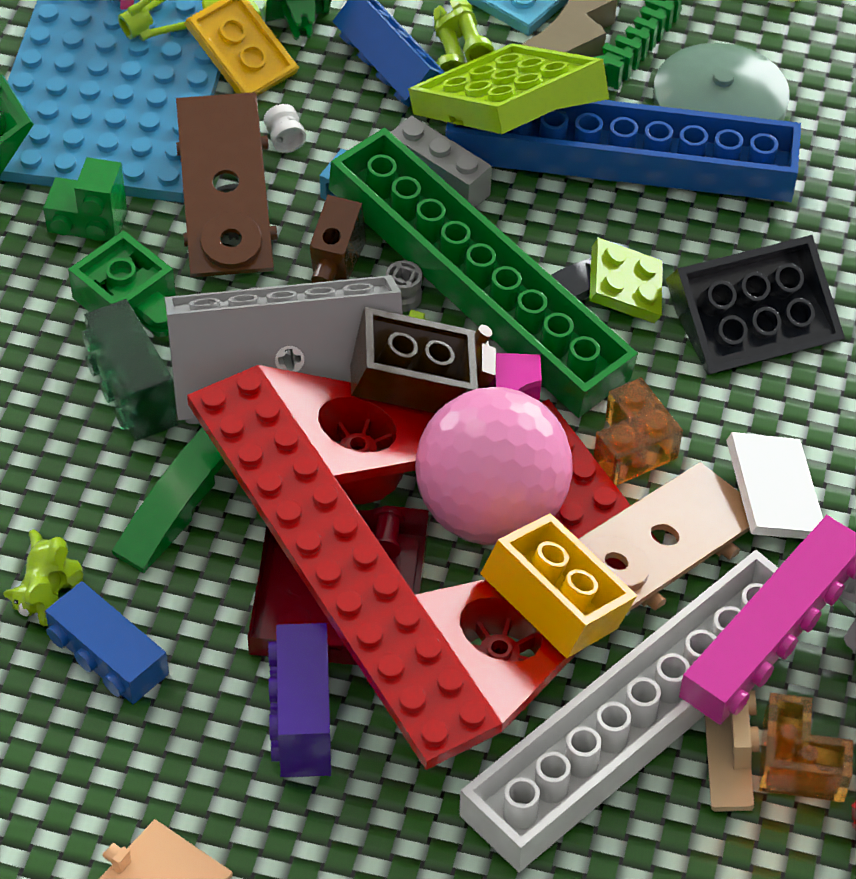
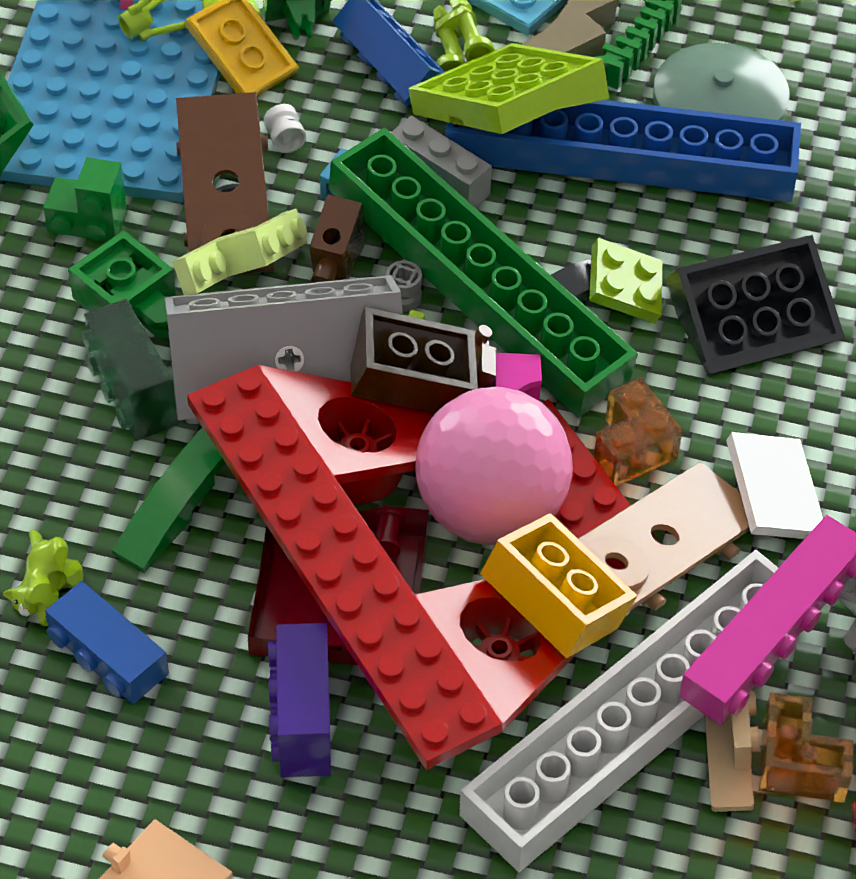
none -> yellowish green bracket [172,209,308,295]

